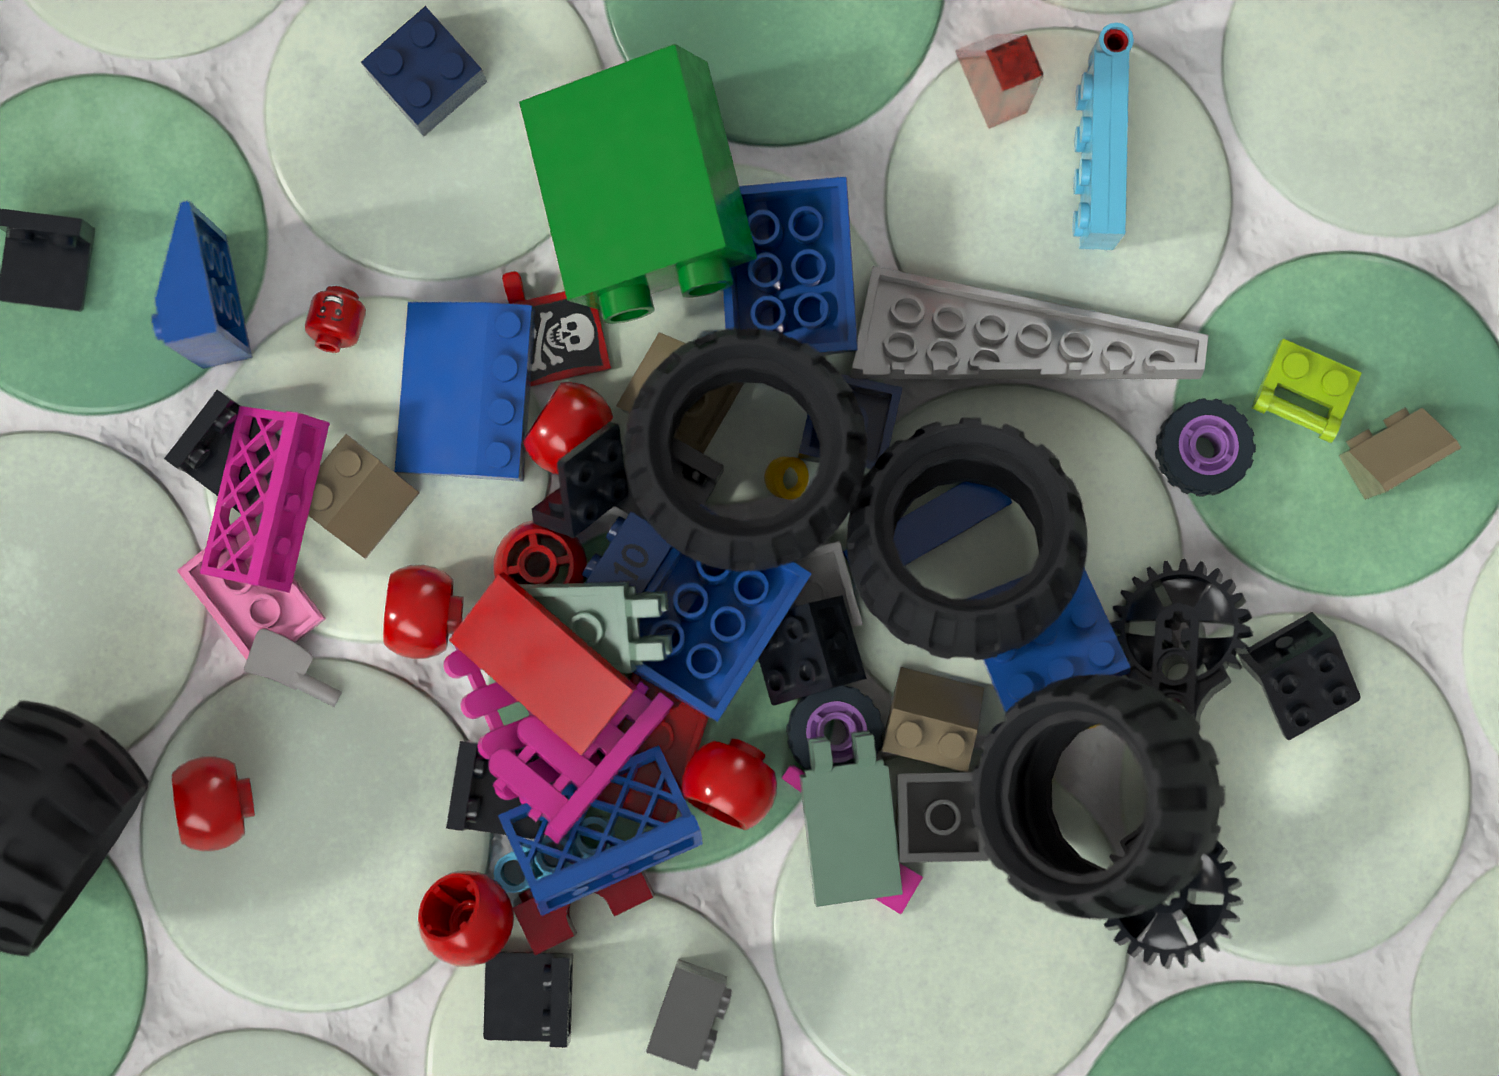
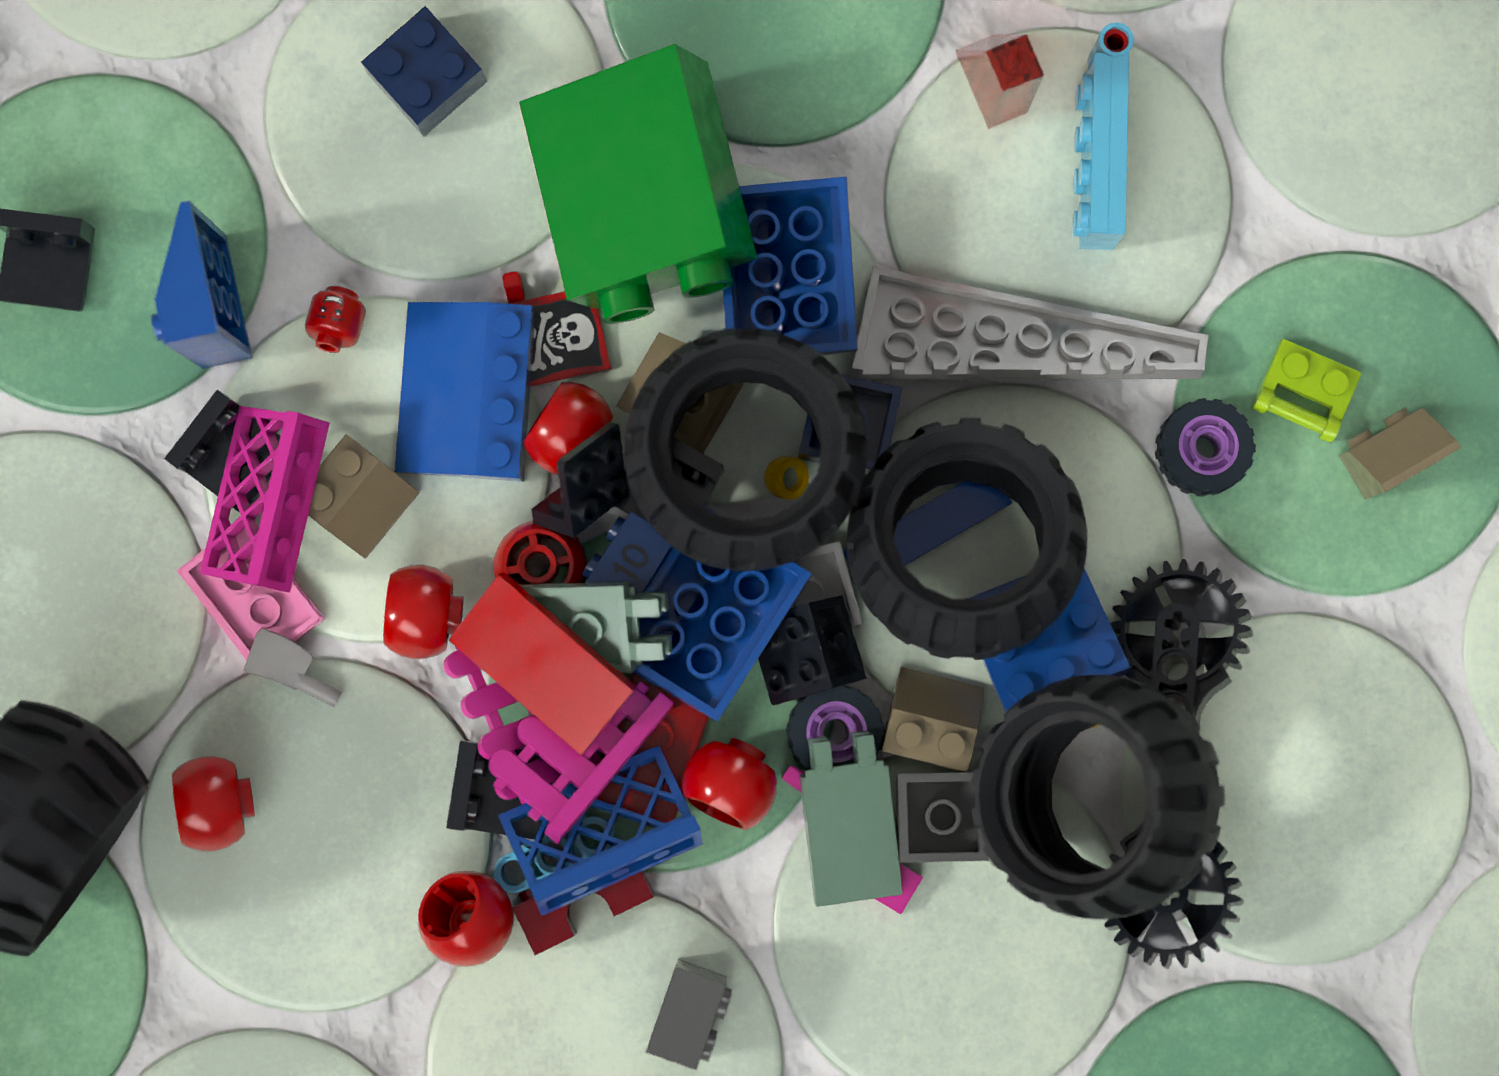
black bracket [483,952,573,1048] -> none
black bracket [1238,612,1361,740] -> none

